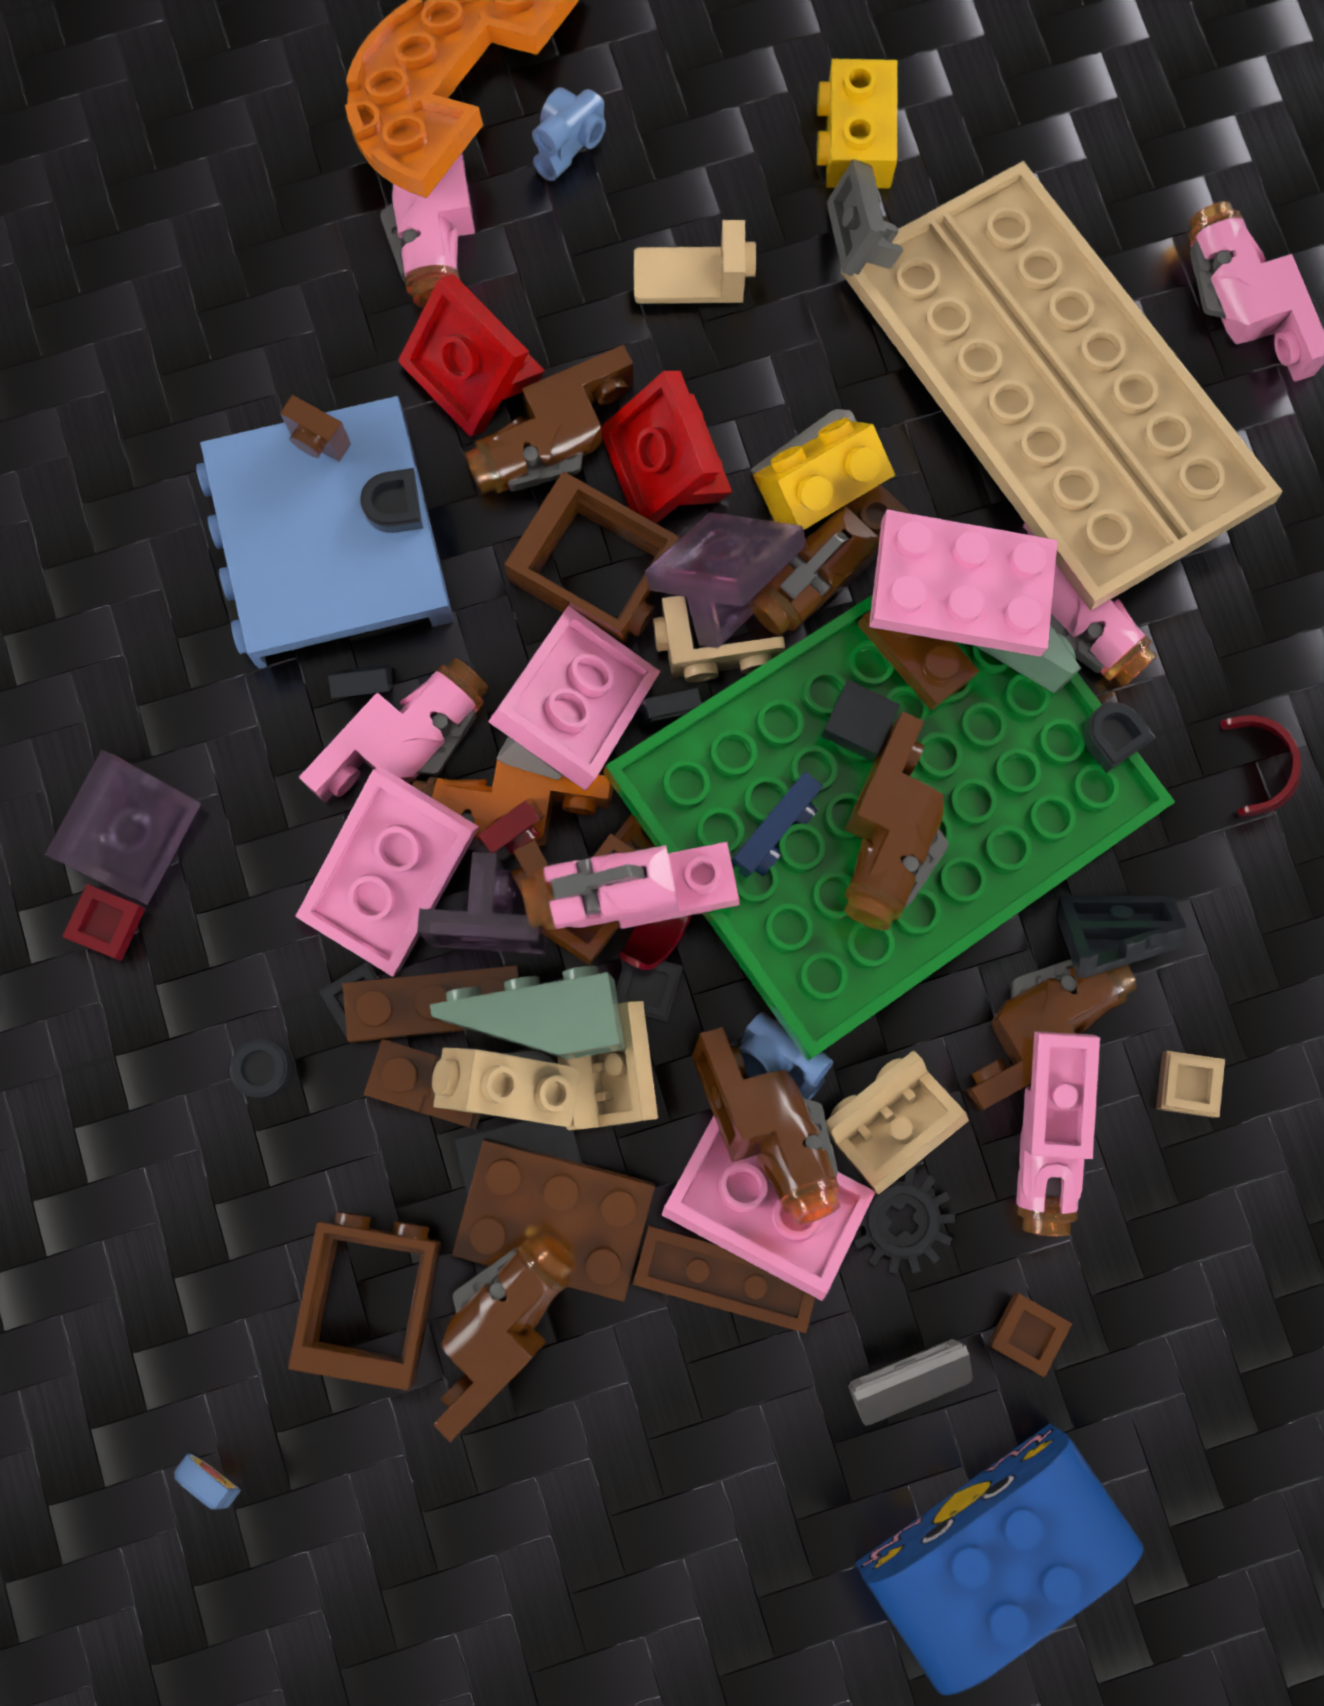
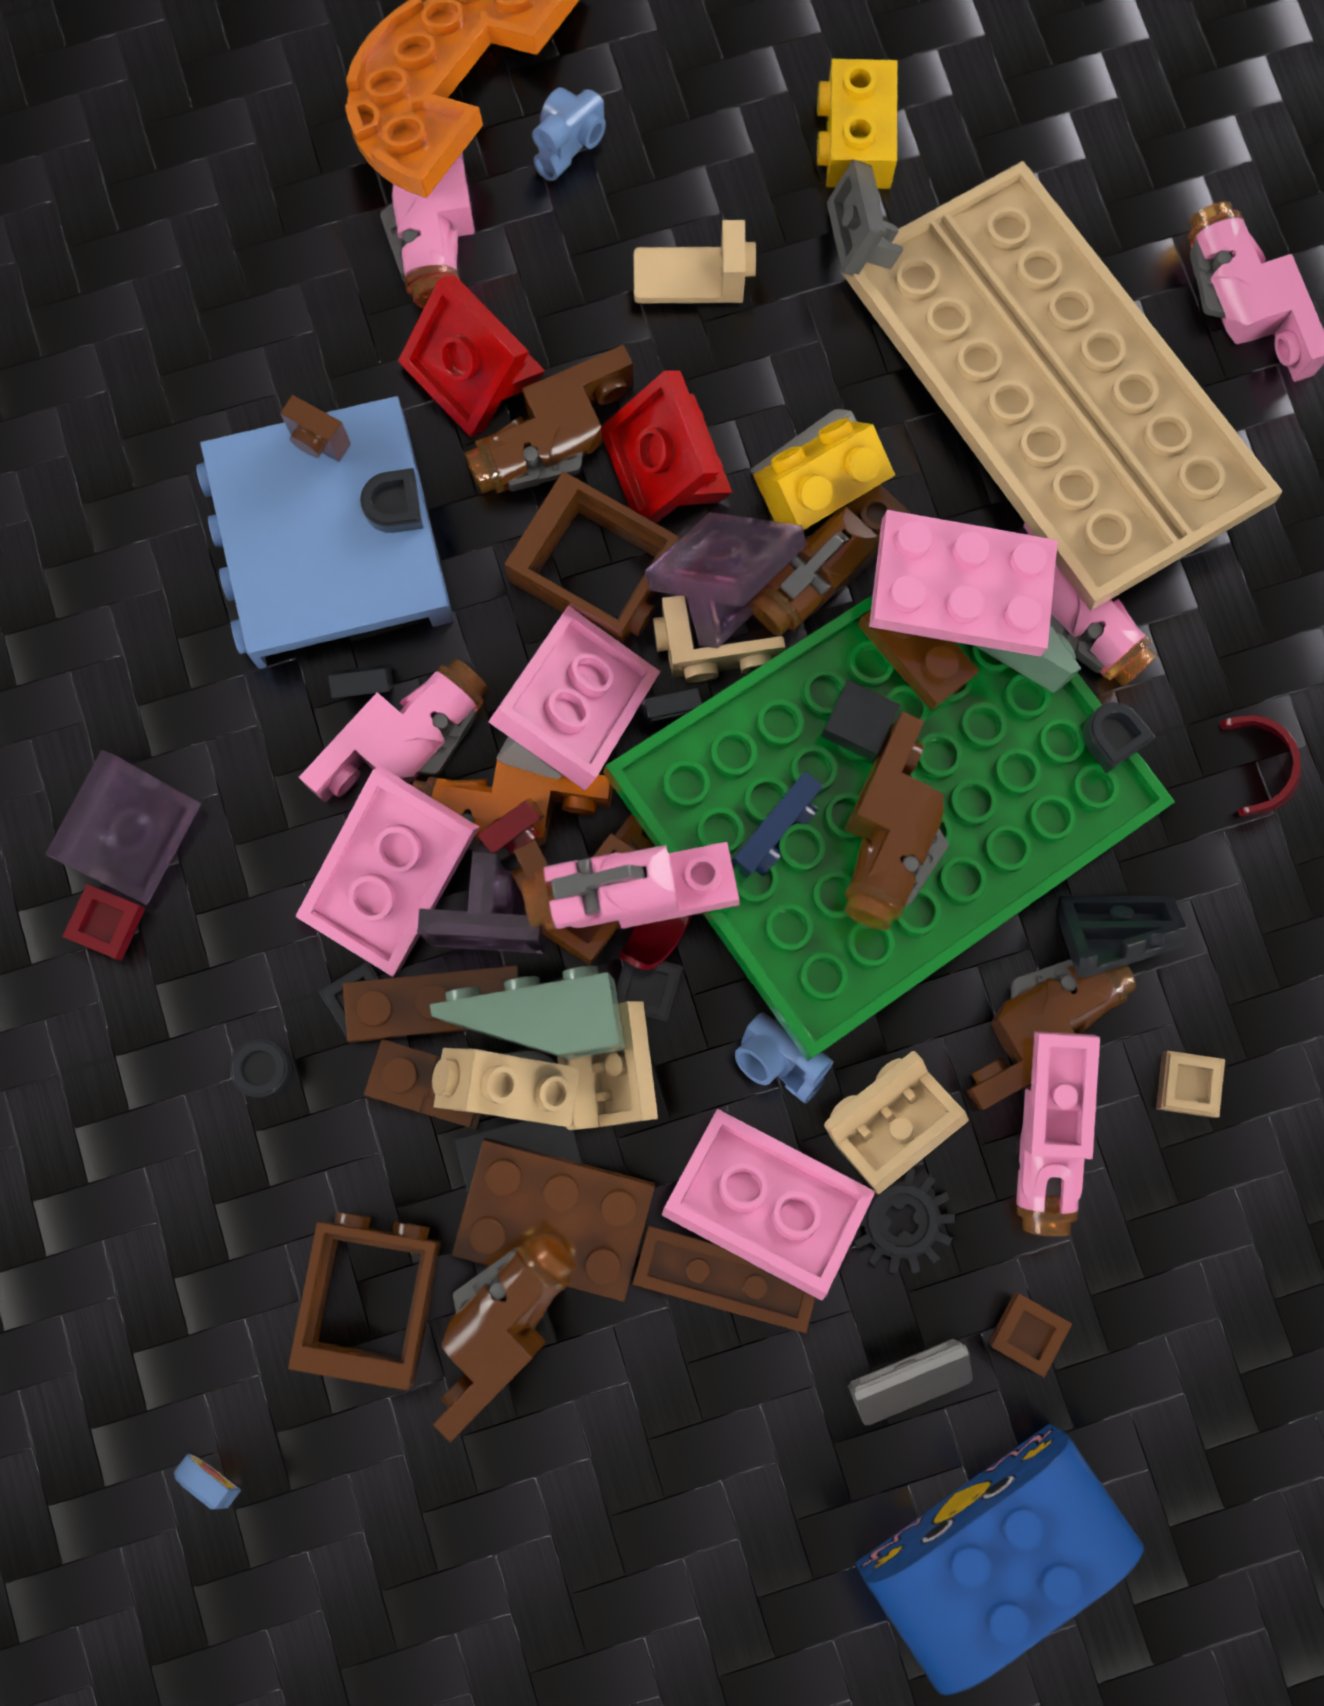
reddish brown plate [692,1027,840,1225] -> none

